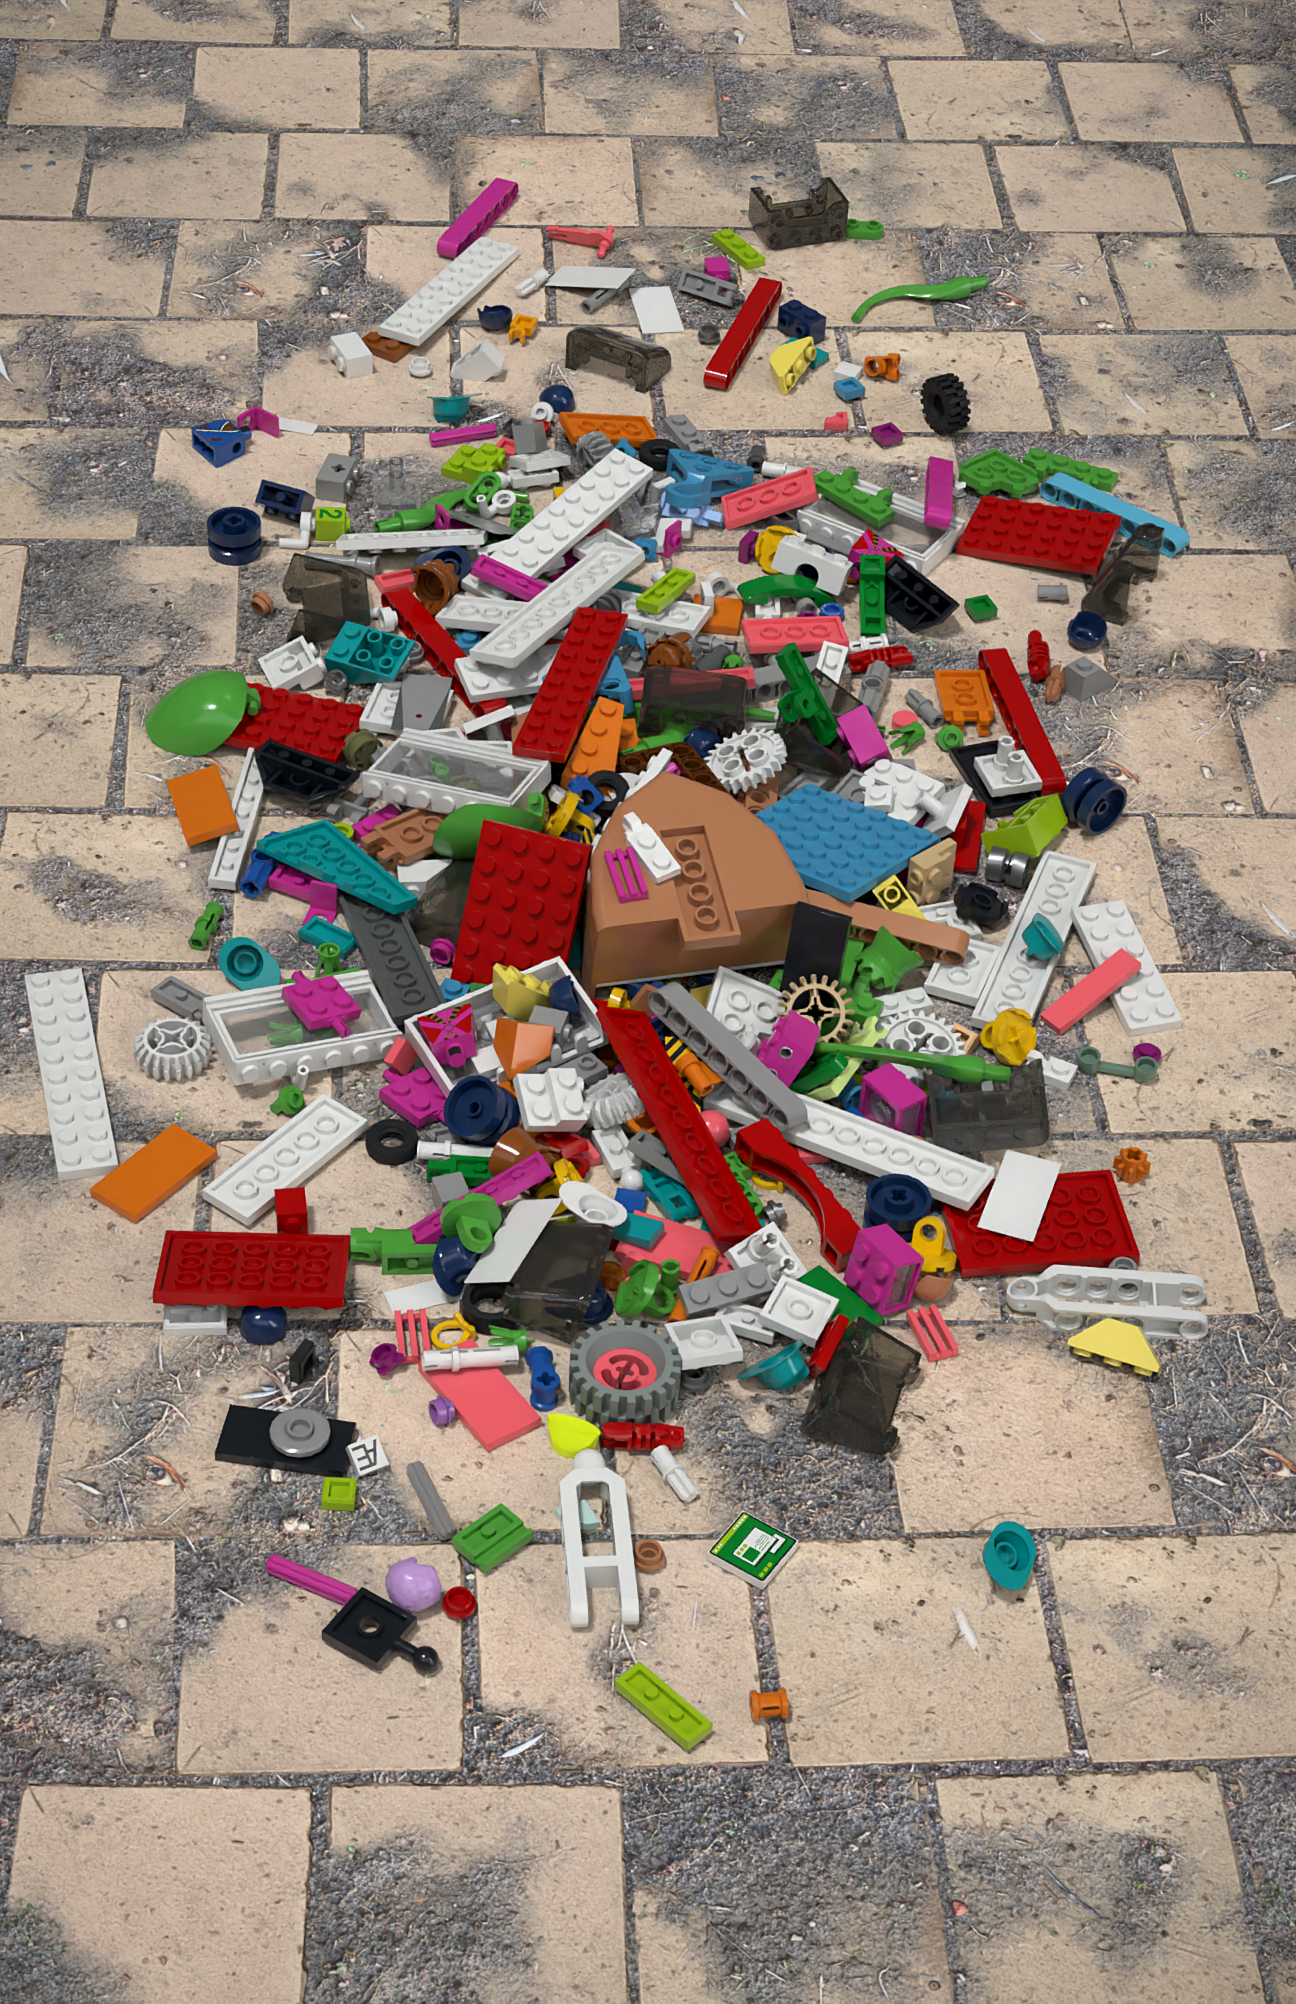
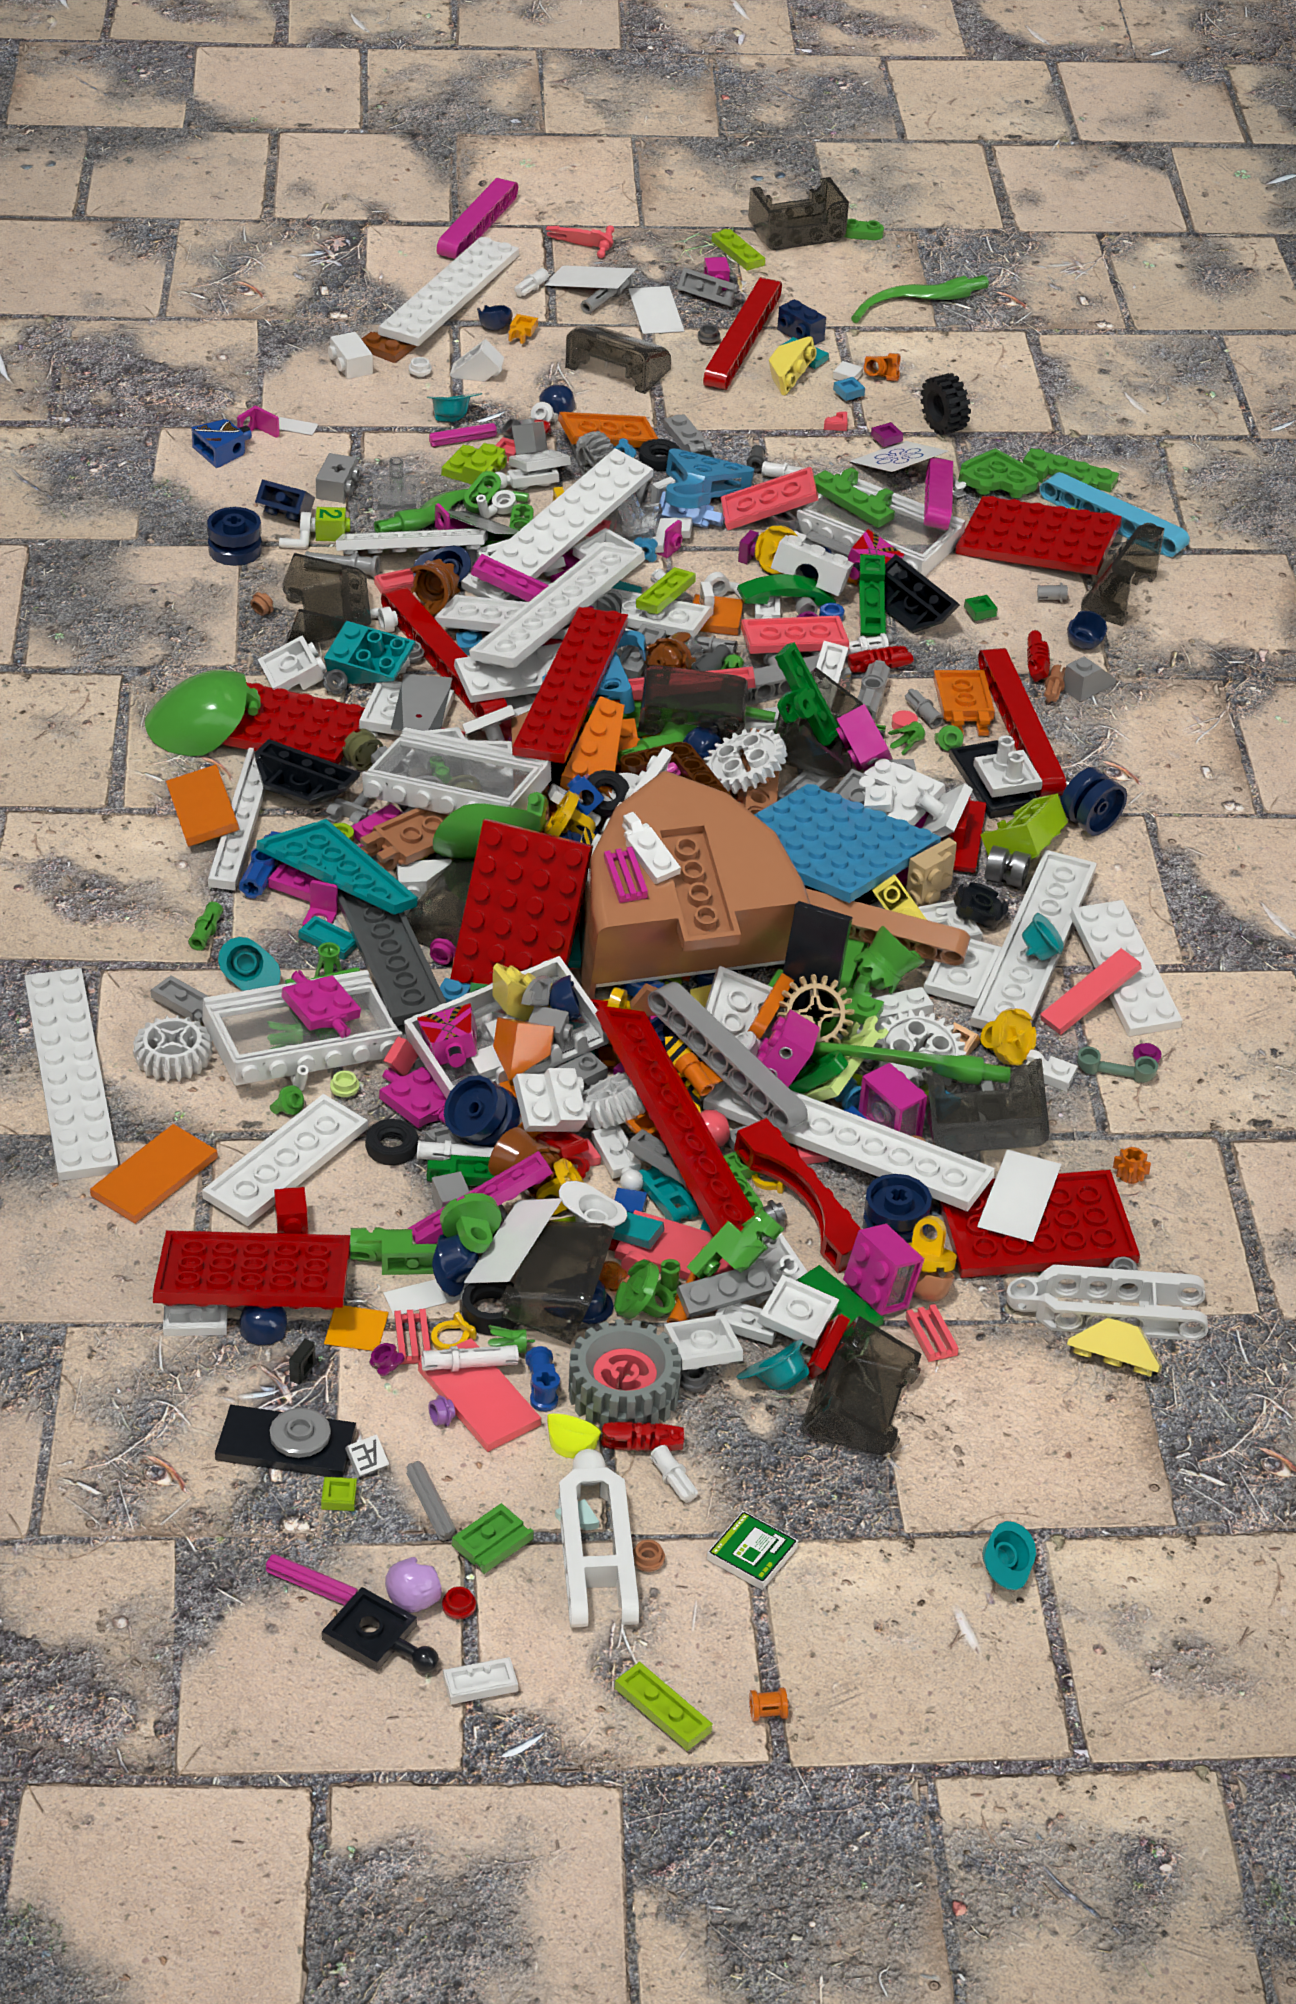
none -> light orange sticker [324,1305,389,1351]
none -> yellowish green plate [330,1071,359,1097]
none -> white plate [443,1657,518,1705]
none -> light grey tile [521,976,552,1006]
none -> bright green plate [687,1208,784,1279]
none -> orange beam [747,973,794,1040]
none -> white sticker [848,441,949,472]

